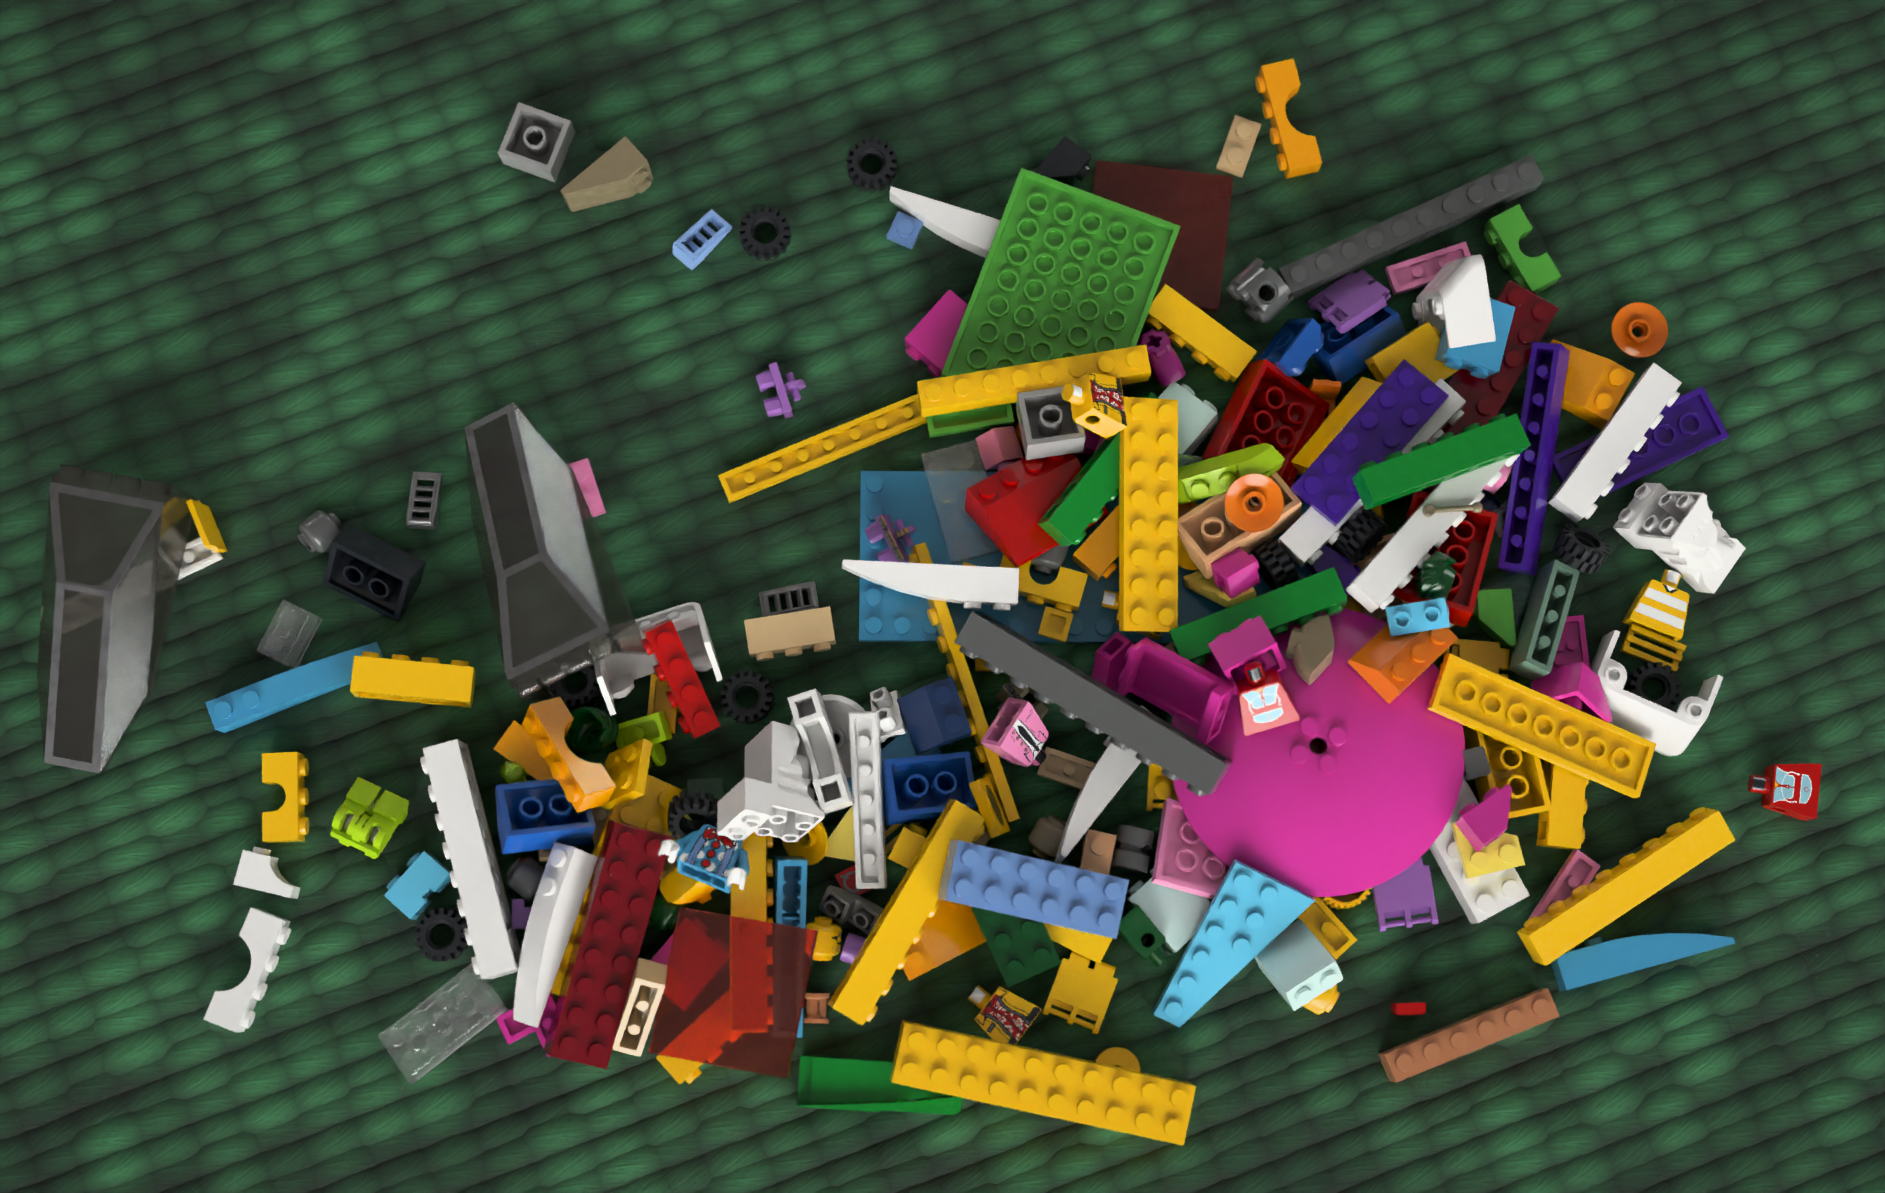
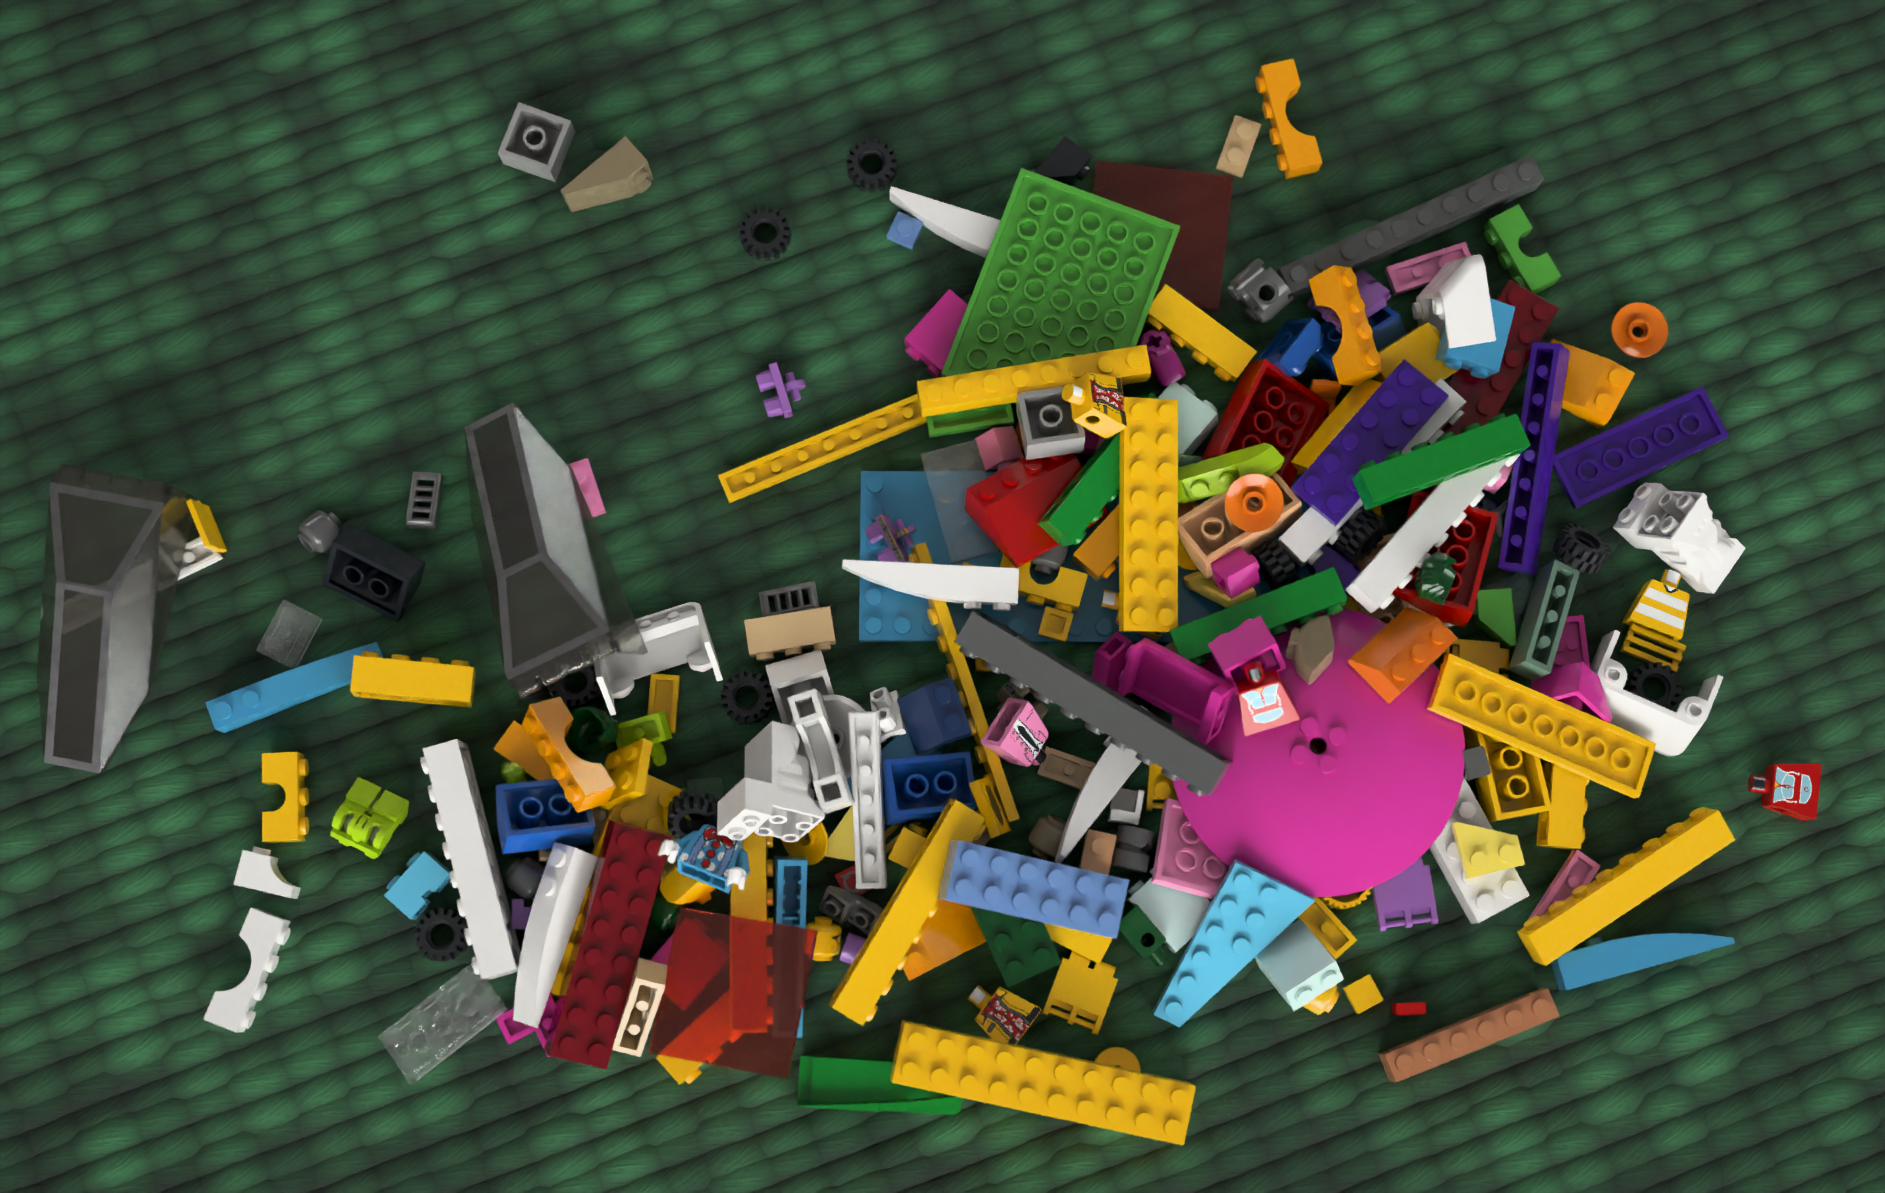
red brick [641,619,720,739] -> none
light blue slope [672,209,732,270] -> none
nougat bush [803,993,830,1023] -> none
medium azure hinge [1386,597,1450,637] -> none
dark tan hinge [1423,502,1483,517] -> none
dark pink slope [1456,784,1512,852] -> none
white brick [1548,363,1682,523] -> none
none -> white slope [765,650,834,725]
none -> white panel [1108,788,1145,827]
none -> light orange arch [1309,265,1383,386]
none -> yellow tile [1343,974,1384,1014]

